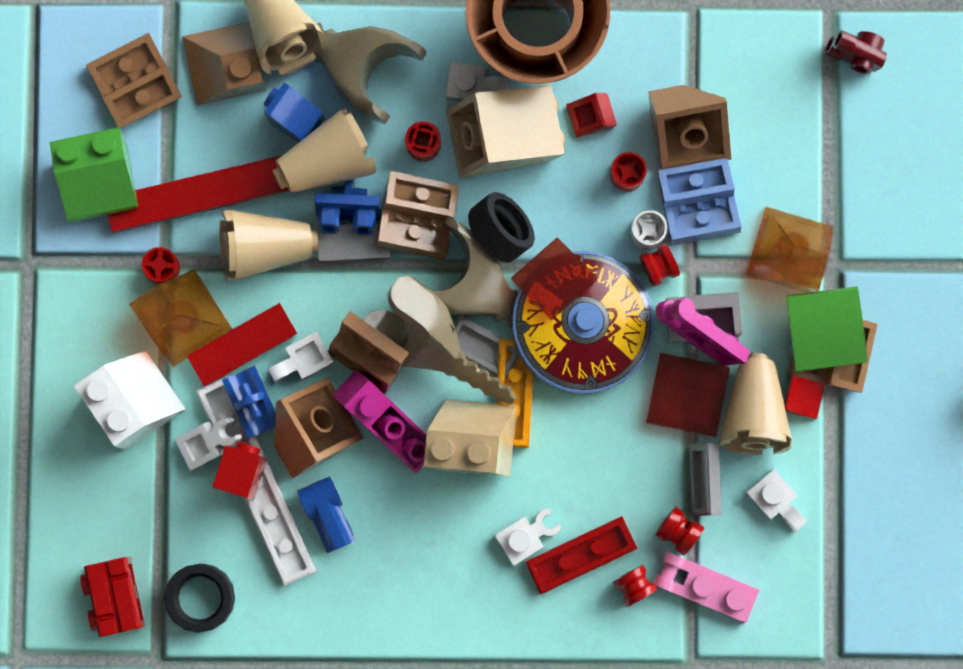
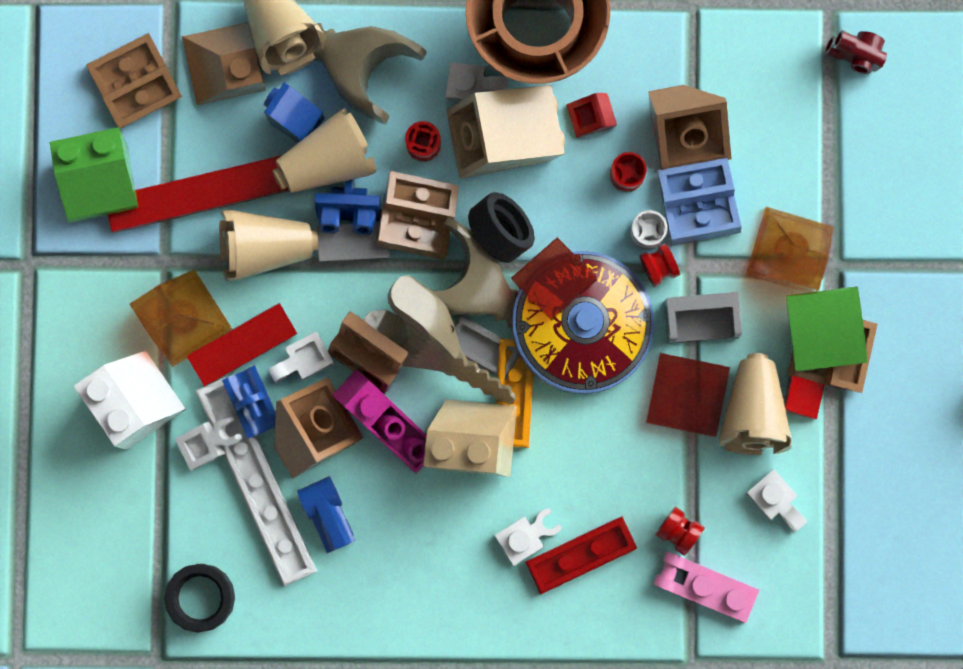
red brick [80,557,145,637] -> none
red wheel [141,247,180,285] -> none
red brick [212,441,267,500] -> none
red wheel [612,565,657,607] -> none
dark pink plate [656,298,750,366] -> none
light grey tile [689,443,722,516] -> none

